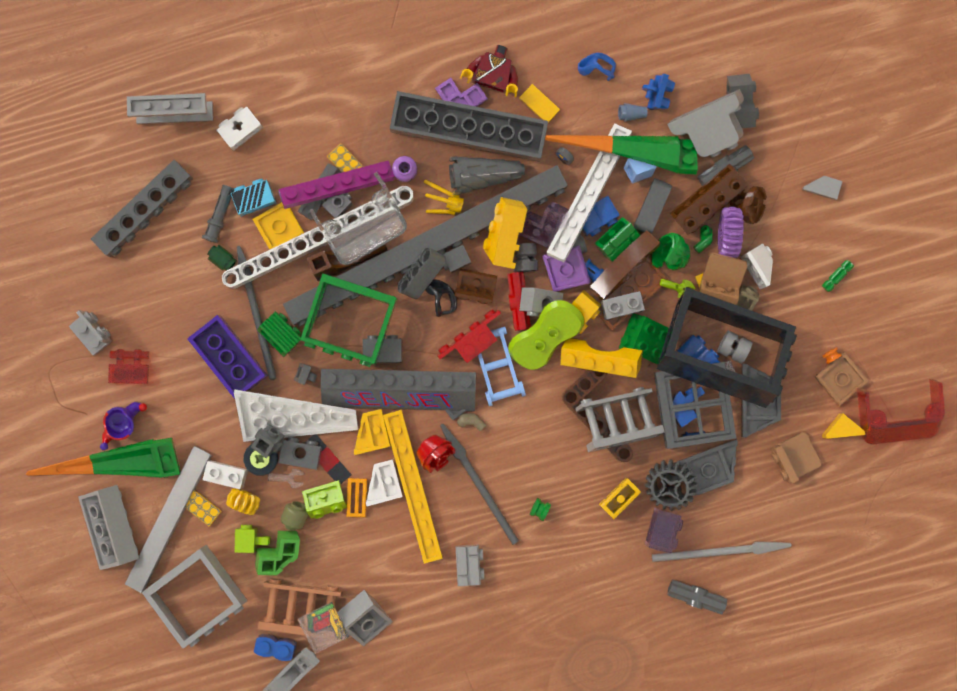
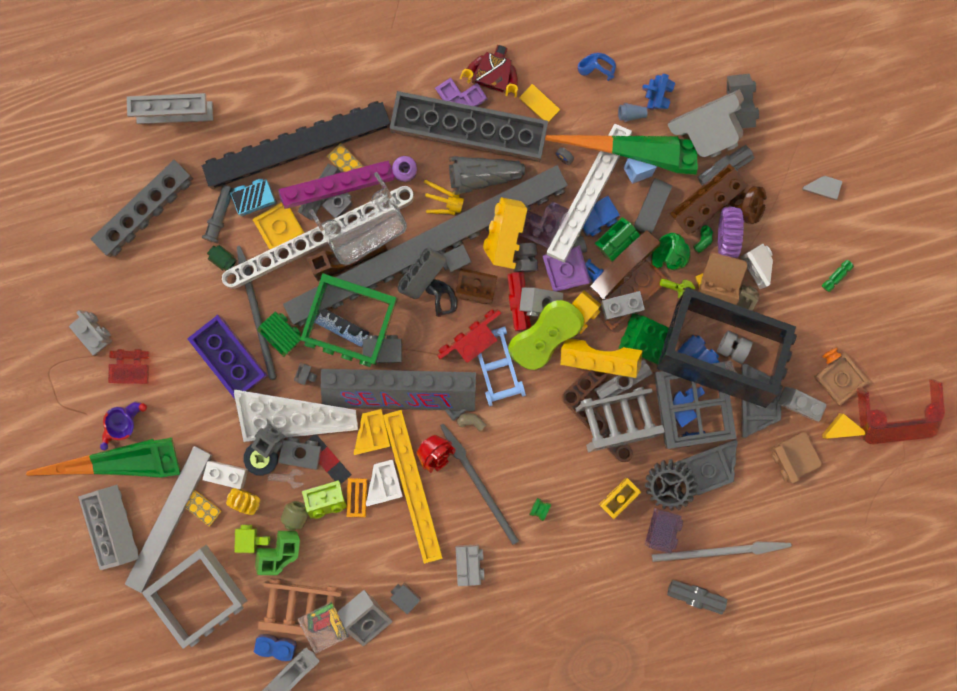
white brick [217,106,263,151] -> none
none -> black brick [201,101,390,189]
none -> sticker [315,308,370,347]
none -> dark grey brick [390,583,421,614]
none -> light grey piece [594,359,653,399]
none -> light grey brick [778,387,826,422]

